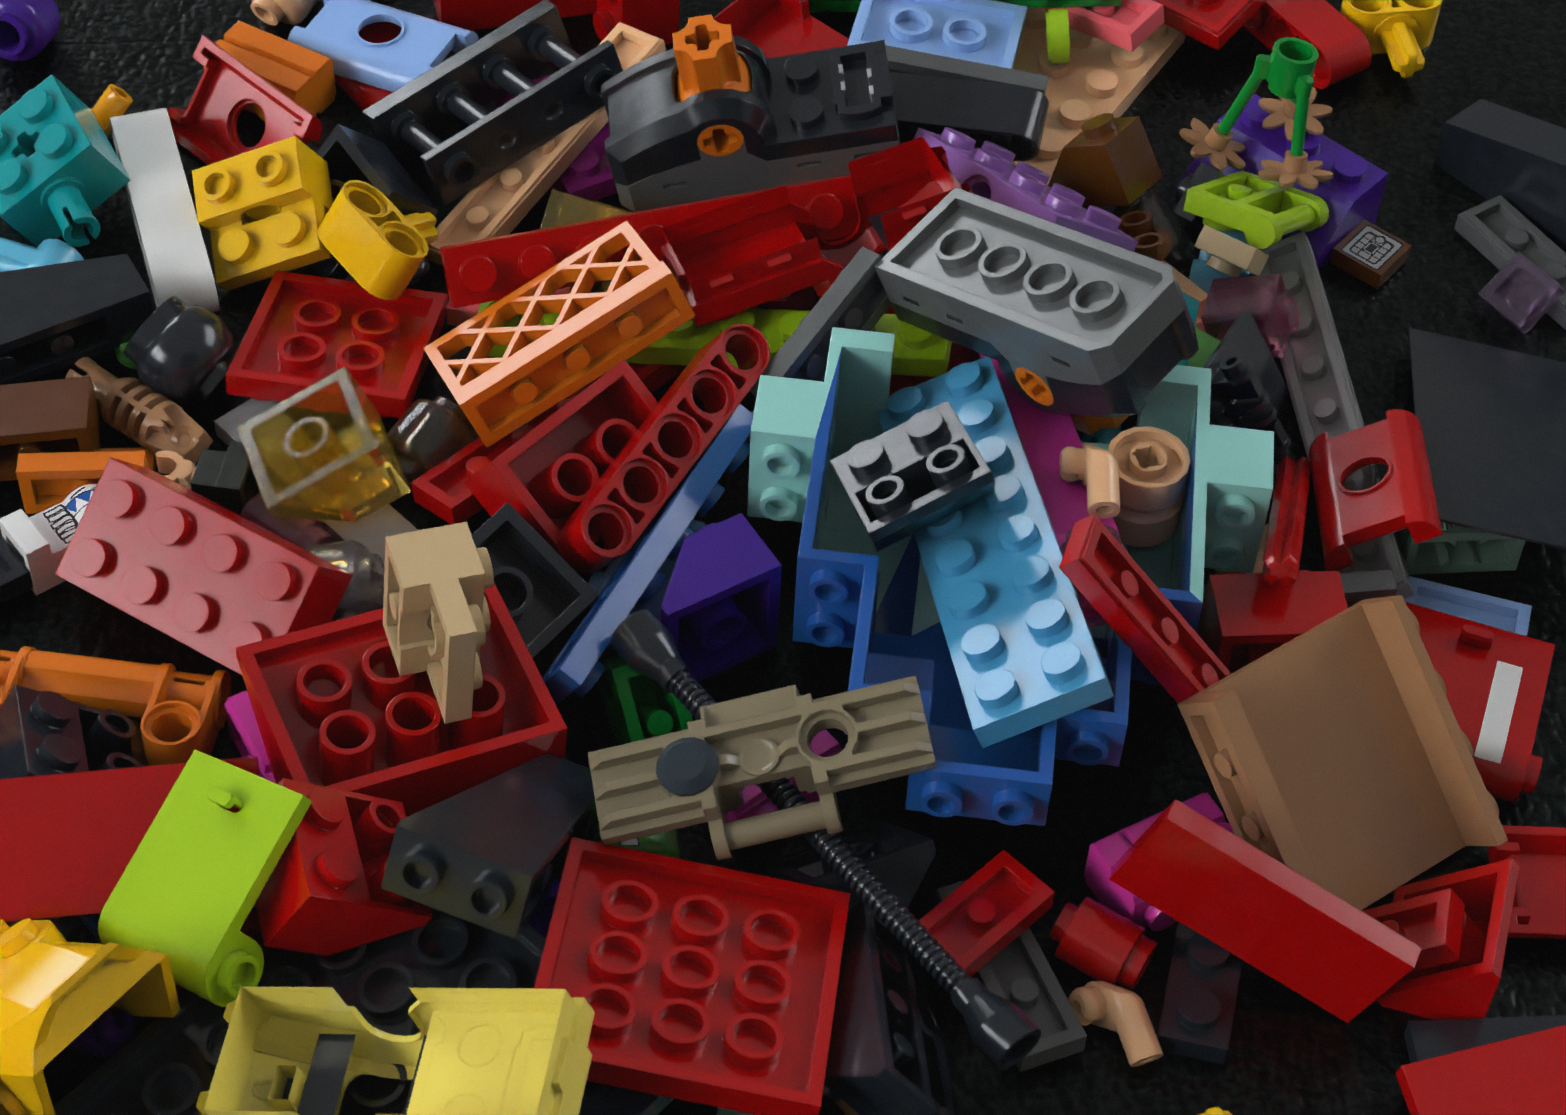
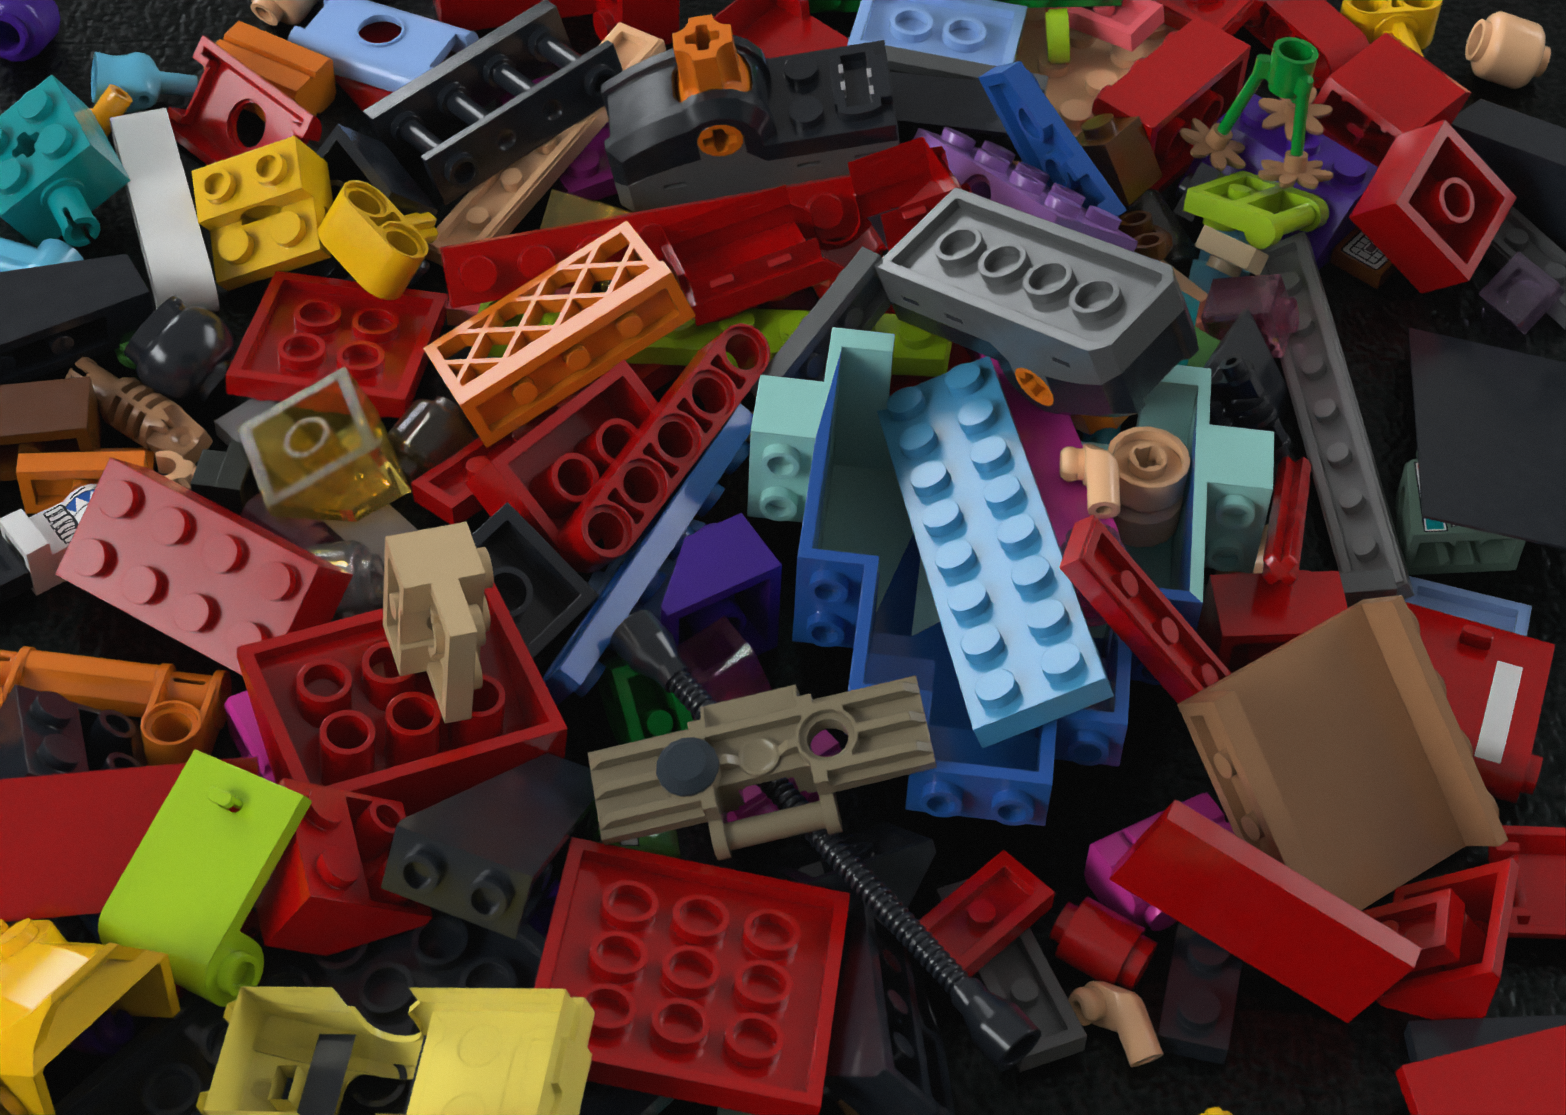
black slope [830,400,995,552] -> none
red piece [1309,409,1443,571] -> none
none -> medium azure piece [91,52,198,114]
none -> clear pink brick [677,616,772,720]
none -> blue wing [978,61,1127,217]
none -> red brick [1092,16,1251,211]
none -> red slope [1312,33,1471,167]
none -> red brick [1349,120,1517,294]
none -> light nougat head [1465,11,1551,89]

